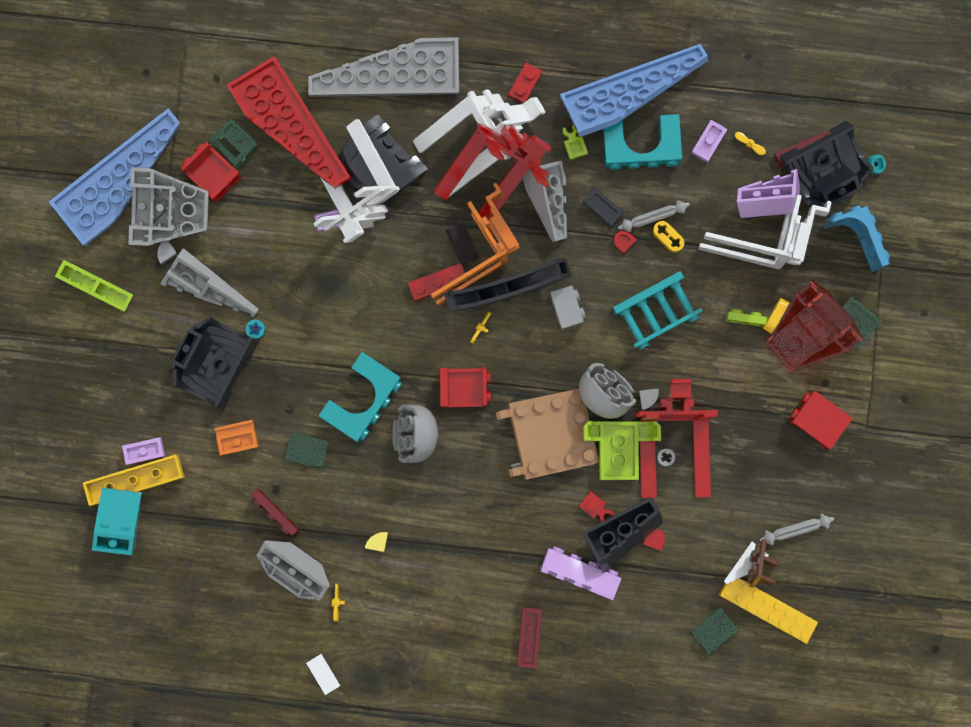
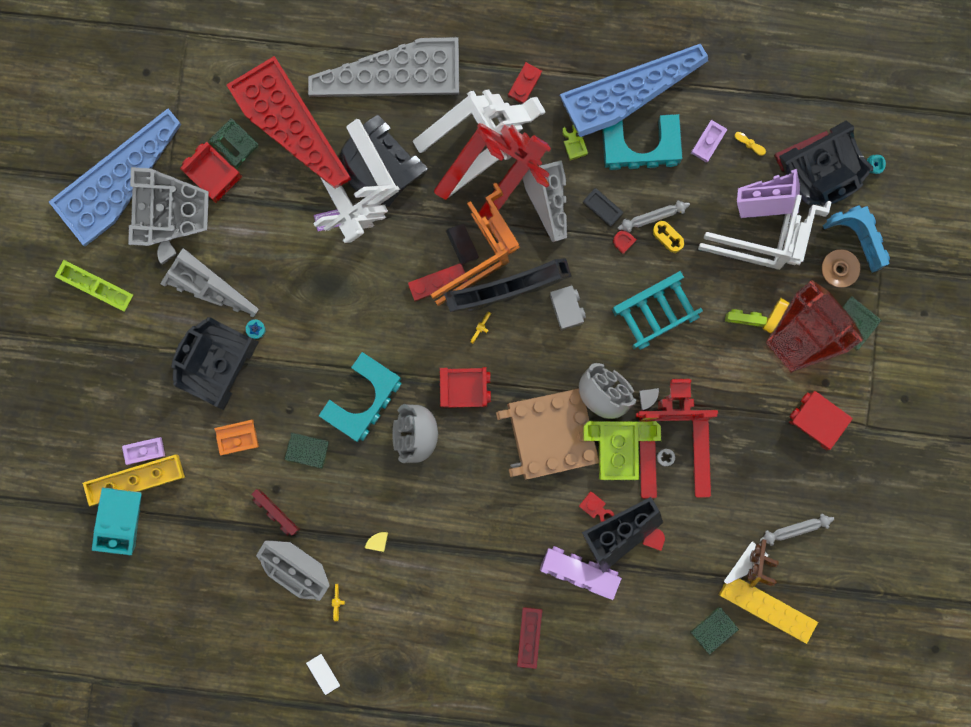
none -> medium nougat dish [822,250,860,288]

